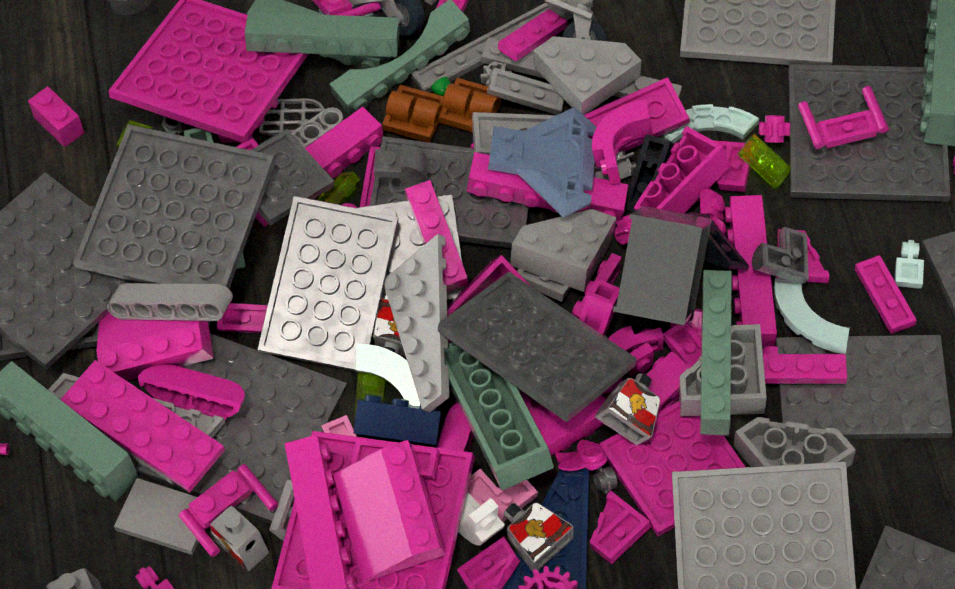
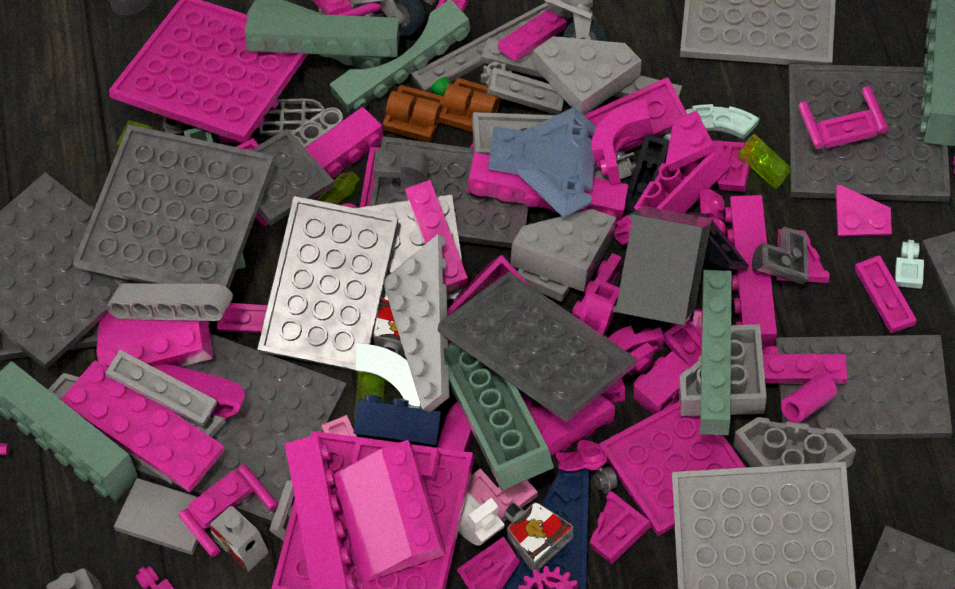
dark pink brick [28,86,85,147] -> none
torso [595,374,660,445] -> none
dark pink gear [759,115,790,143] -> none
light aqua tile [774,278,850,354] -> none
none -> light grey plate [105,350,217,427]
none -> dark pink wing [666,110,716,172]
none -> dark pink brick [781,374,837,423]
none -> dark pink wing [835,185,892,237]

